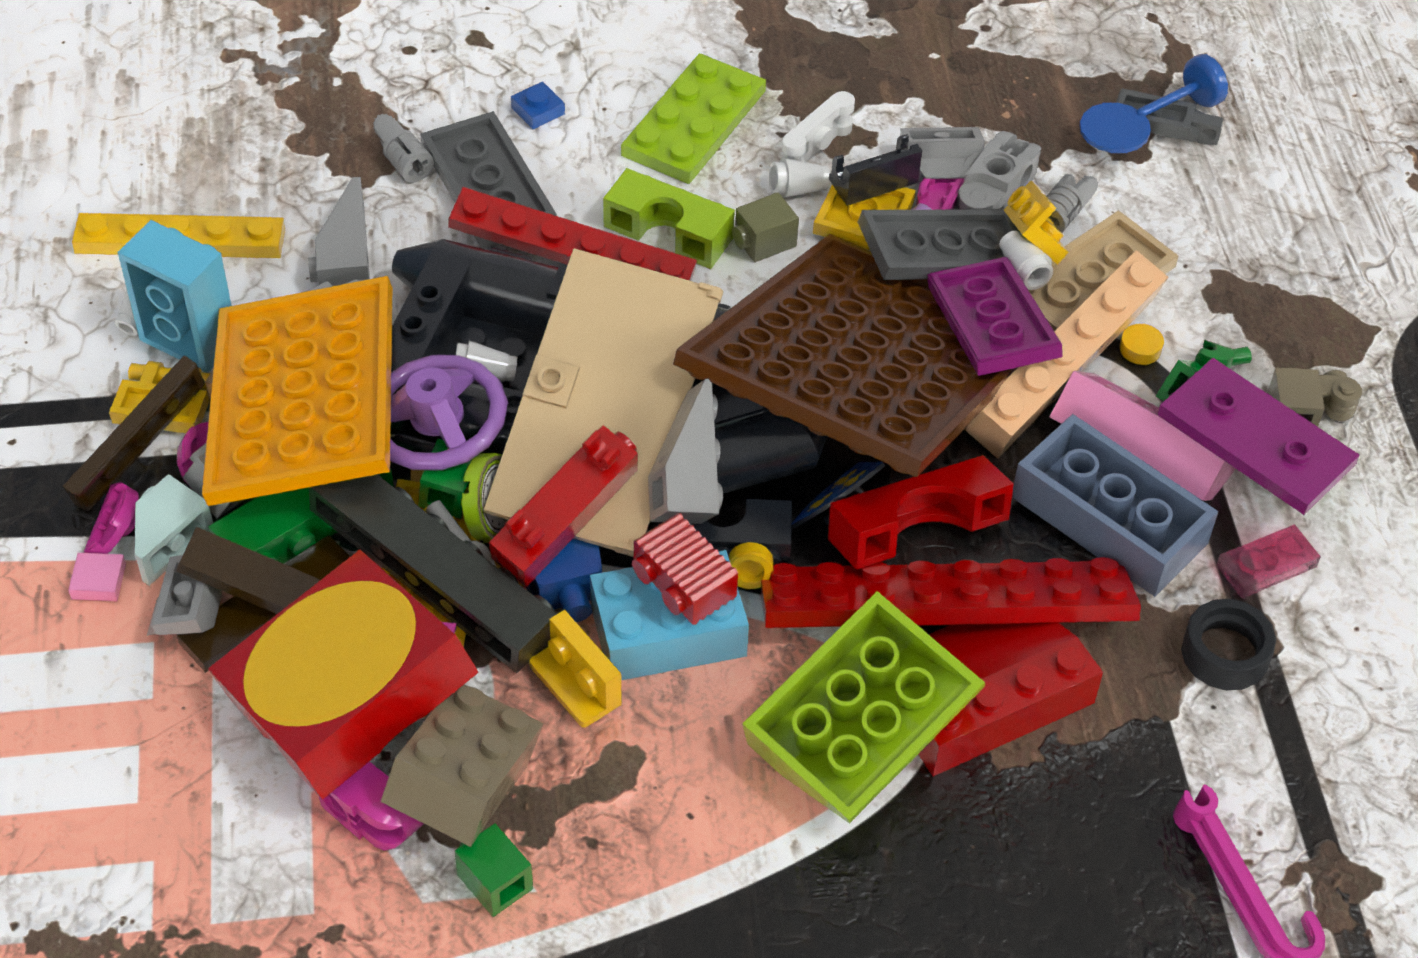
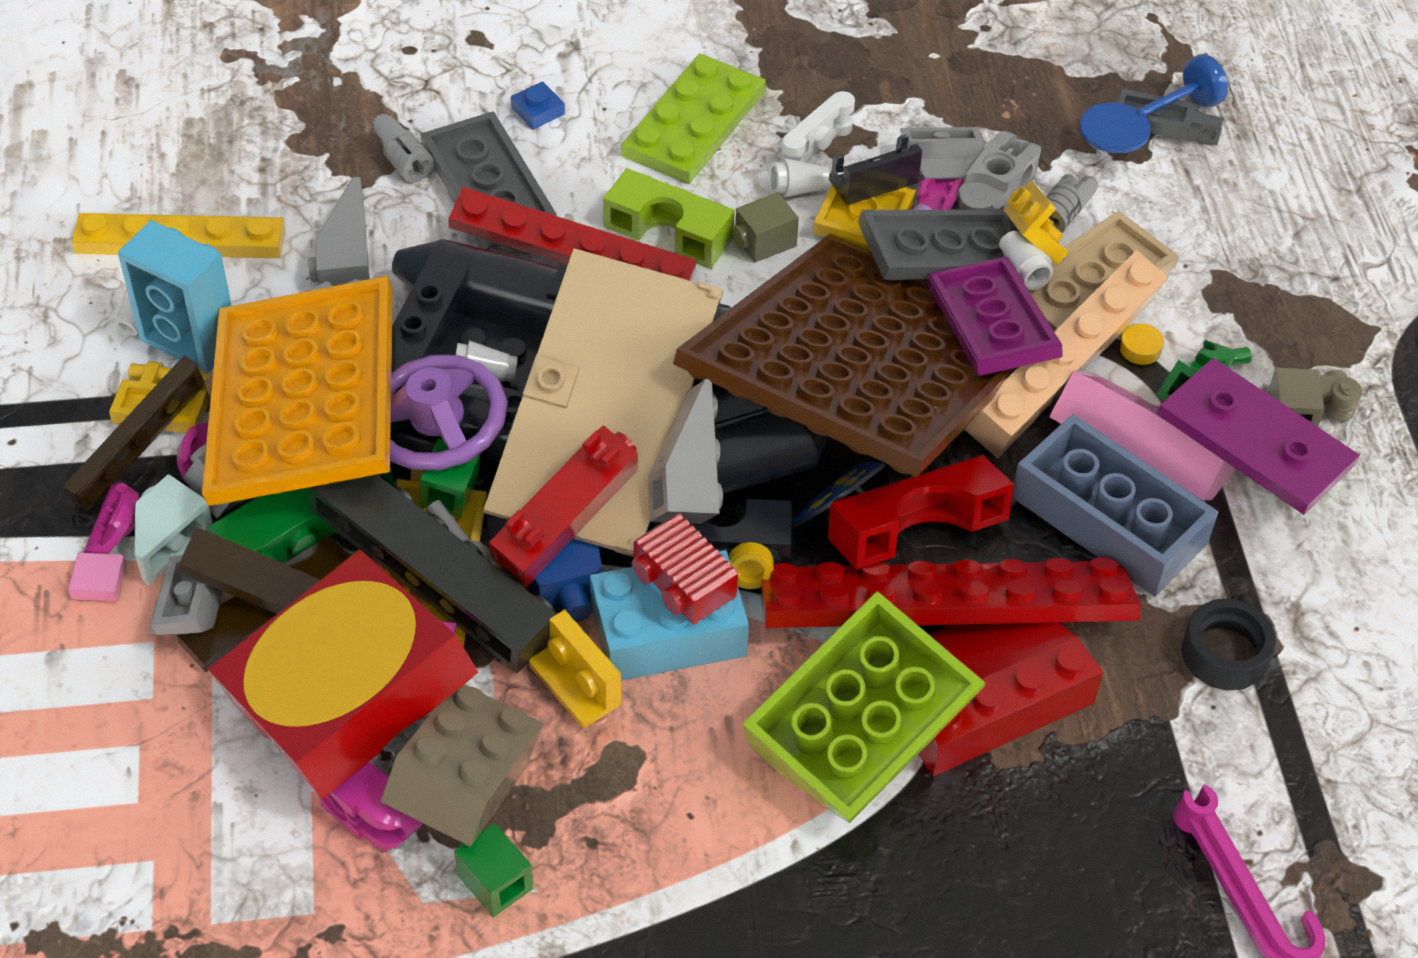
lime tile [461,453,508,544] -> none
clear pink plate [1217,524,1321,599] -> none

